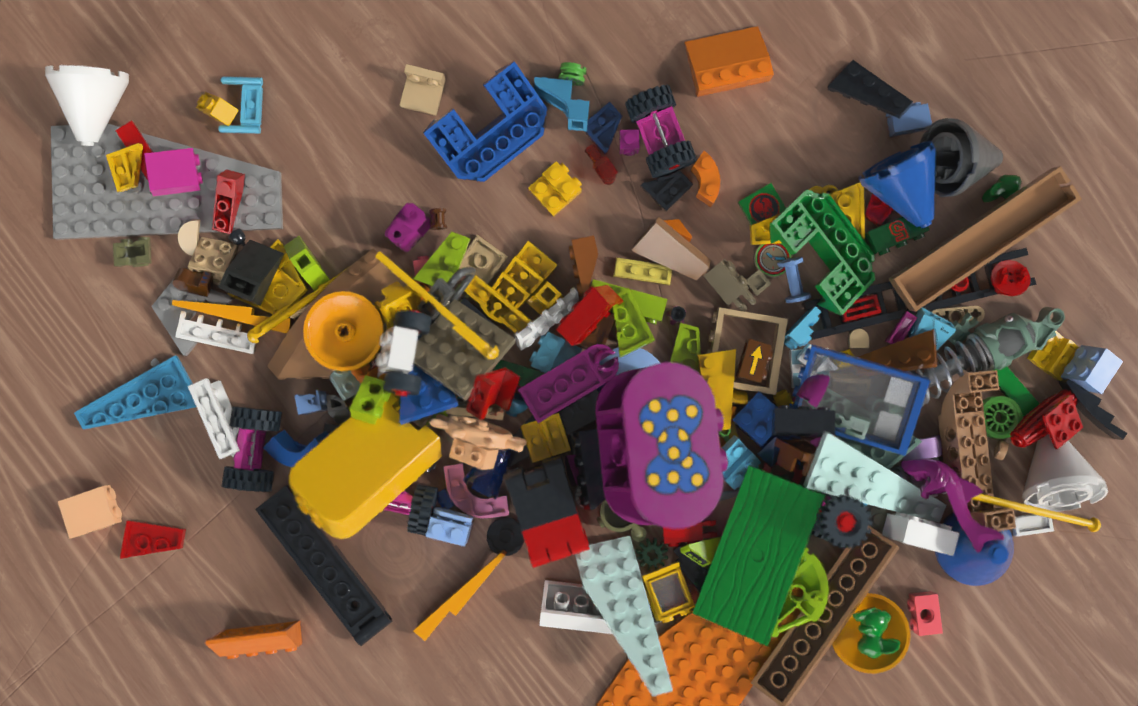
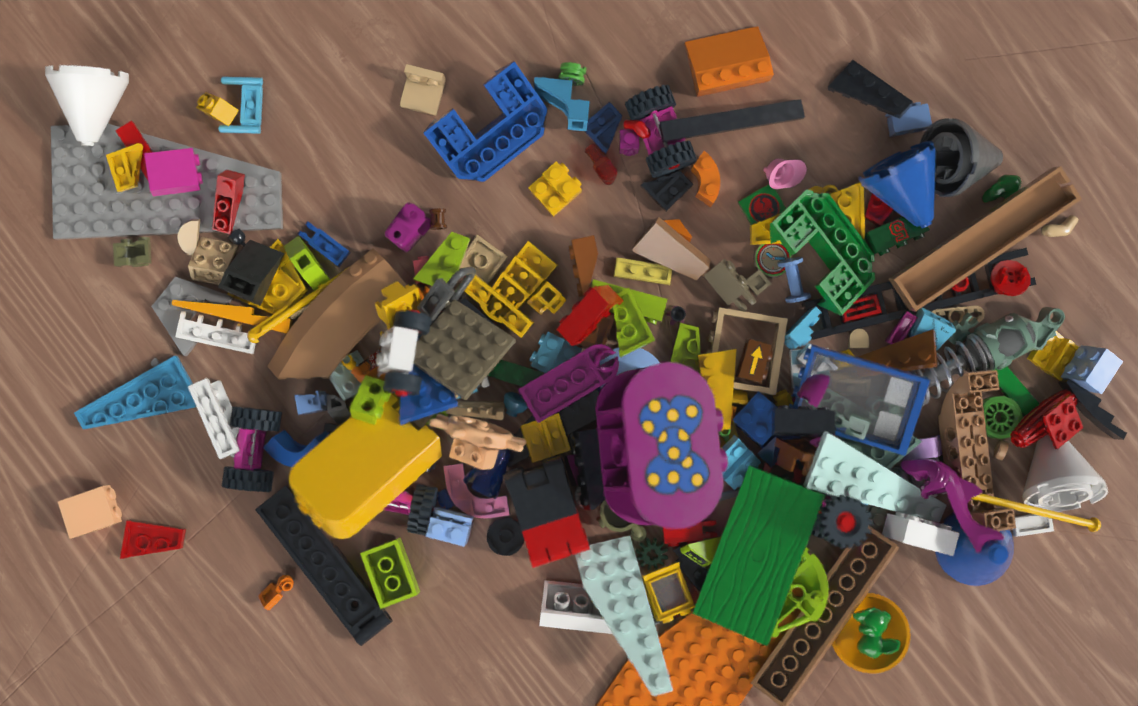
reddish brown leg [172,268,213,297] -> none
orange slope [205,620,302,659] -> none
light orange dish [303,291,384,371] -> none
yellow bar [375,251,499,360] -> none
light orange slope [413,549,507,641] -> none
red panel [465,368,520,420] -> none
white hinge [514,287,579,350] -> none
coral brick [907,591,943,636] -> none
none -> orange plate [258,575,294,610]
none -> blue hinge [298,221,351,267]
none -> lime brick [360,537,420,609]
none -> red arm [623,119,651,139]
none -> black tile [658,99,805,142]
none -> bright pink piece [763,159,807,189]
none -> tan arm [1042,215,1078,237]

